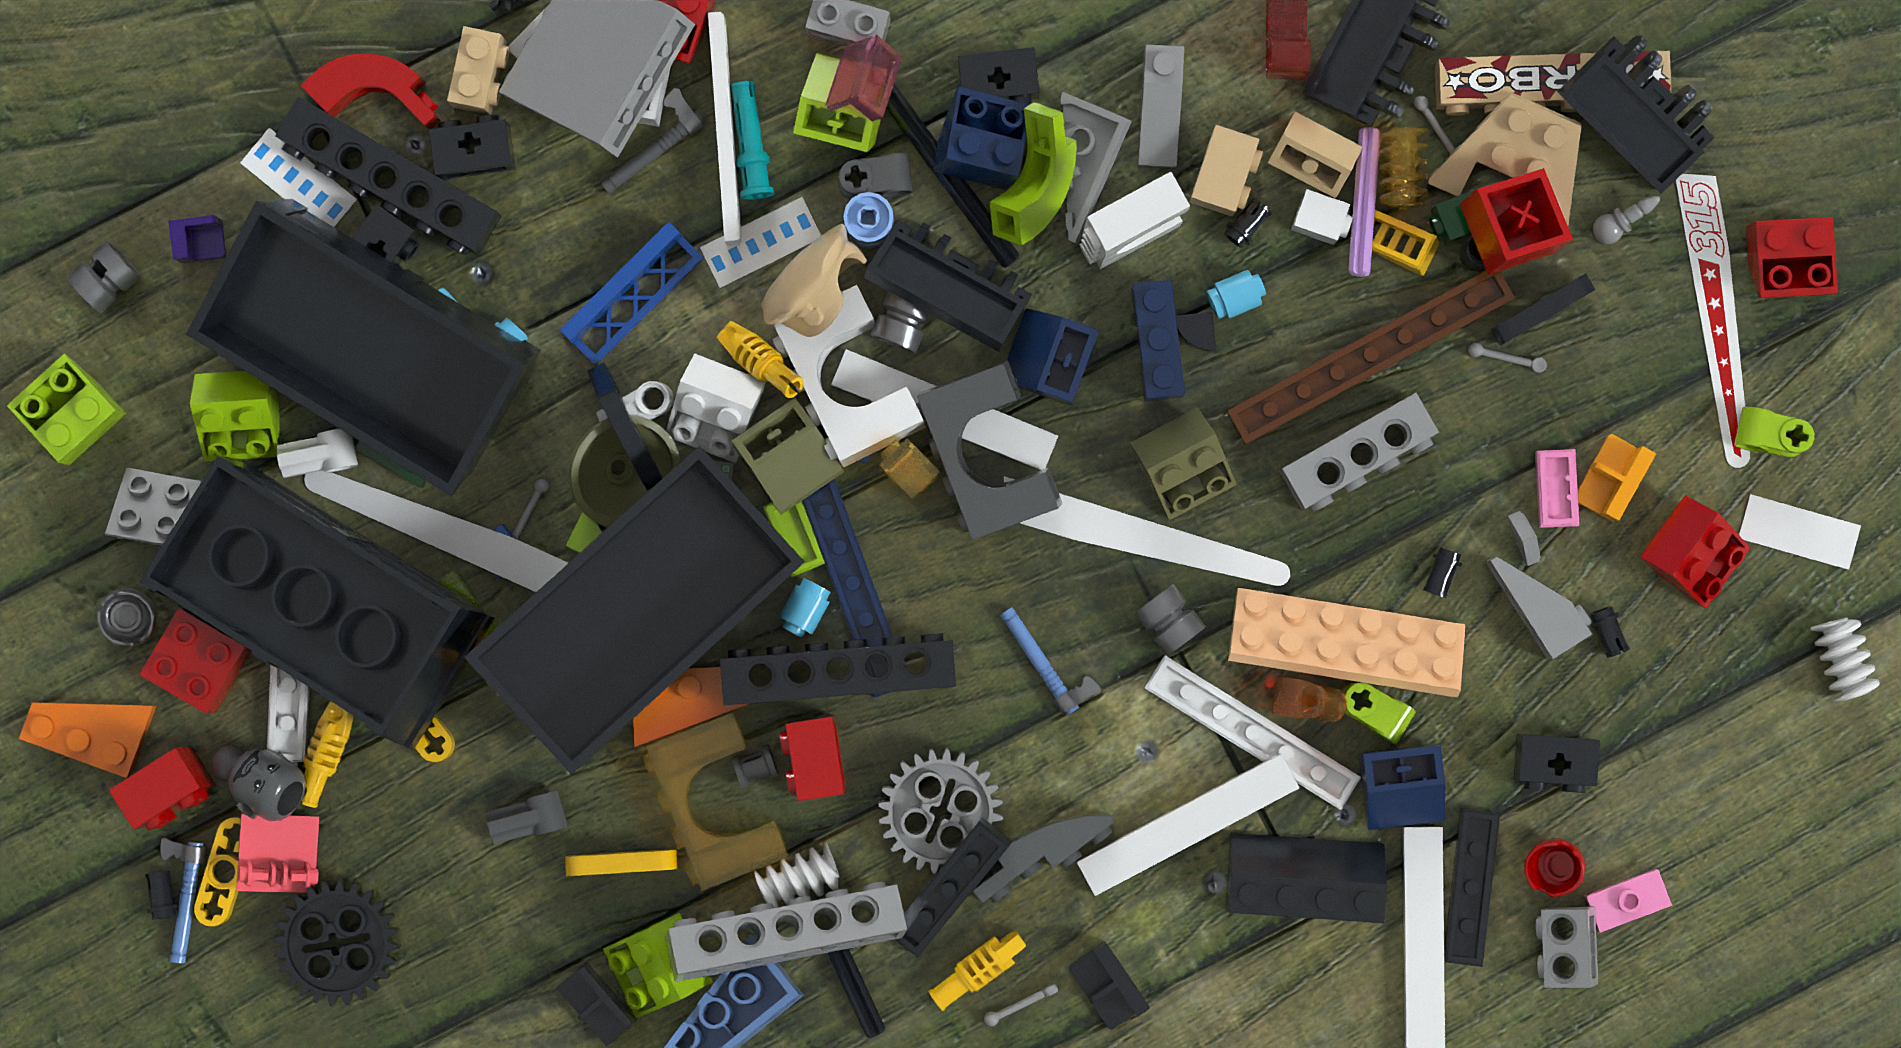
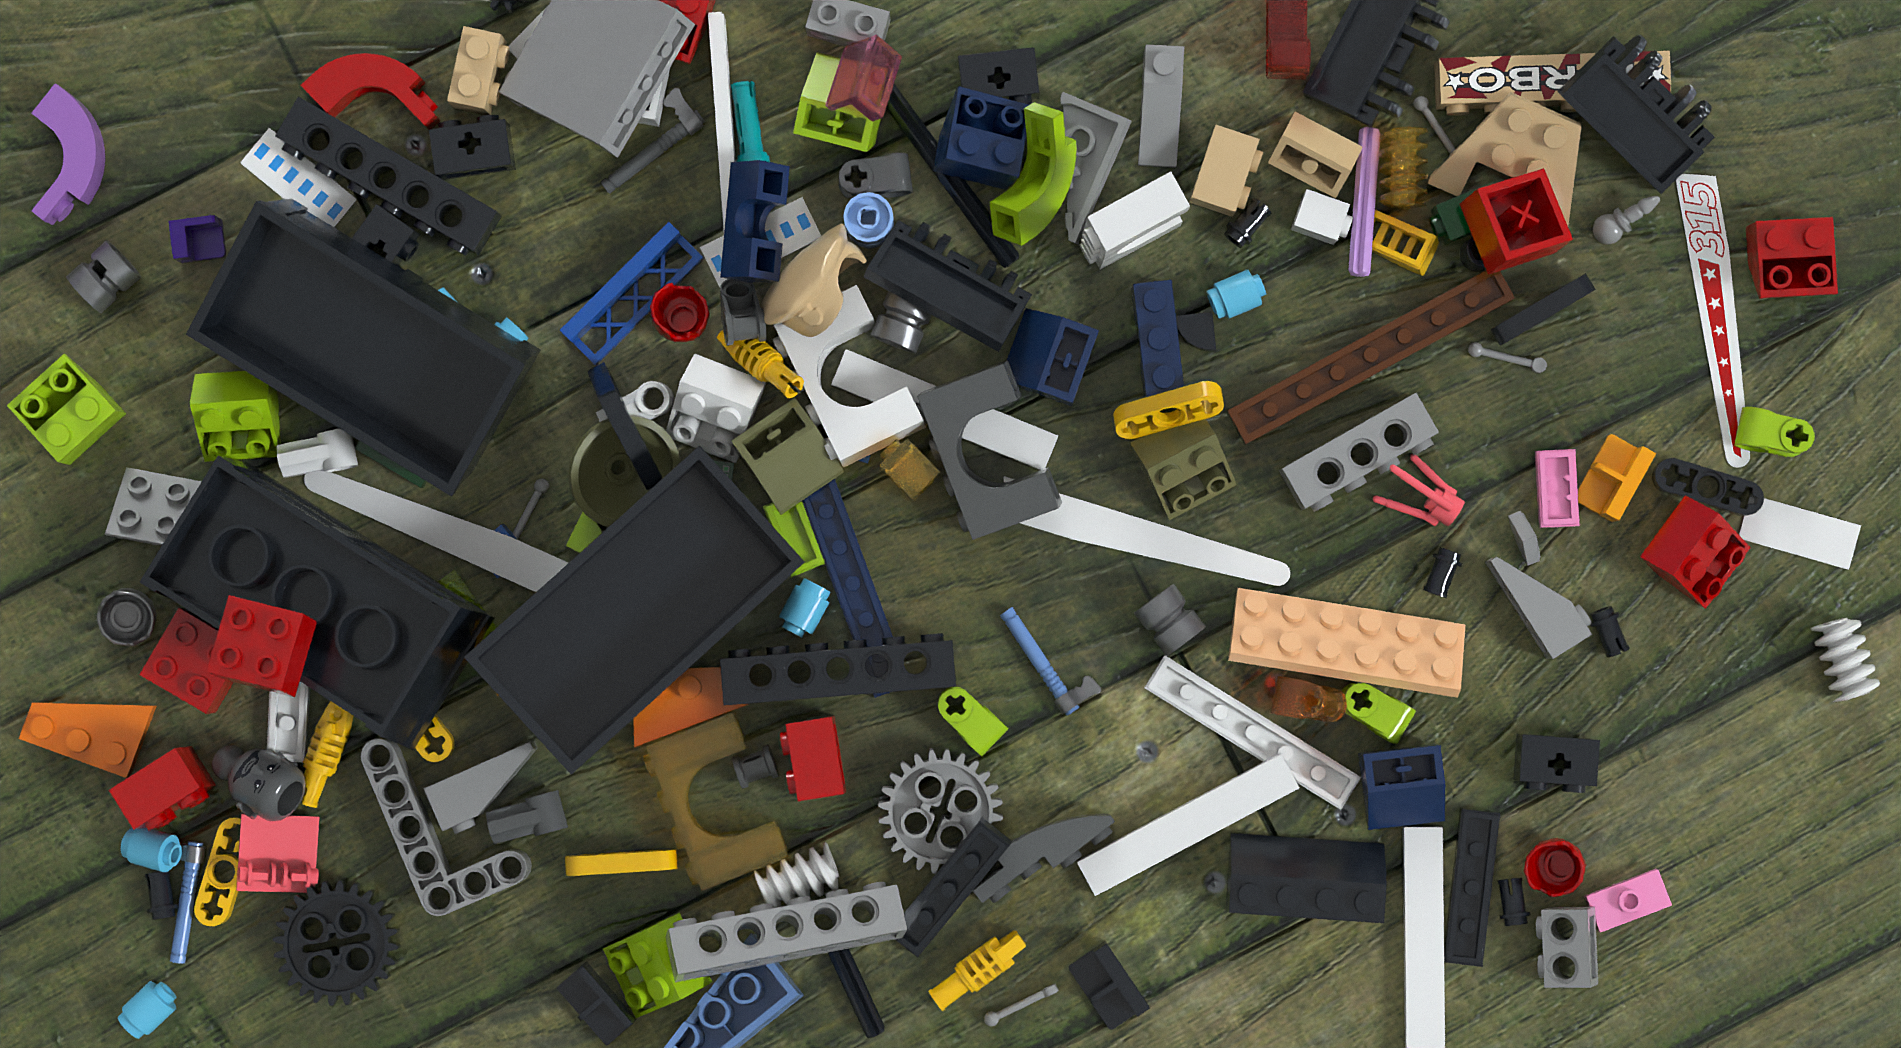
none -> medium lavender arch [32,83,105,225]
none -> medium azure brick [118,981,176,1039]
none -> medium azure brick [121,827,182,872]
none -> red brick [206,595,317,697]
none -> light grey beam [361,738,532,916]
none -> light grey slope [424,741,538,834]
none -> red hair [650,283,710,342]
none -> dark blue arch [720,160,790,283]
none -> dark grey piece [720,279,766,346]
none -> lime piece [937,687,1008,756]
none -> yellow beam [1113,381,1224,439]
none -> coral plant [1373,454,1465,527]
none -> black pin [1497,877,1531,926]
none -> black beam [1652,458,1764,516]

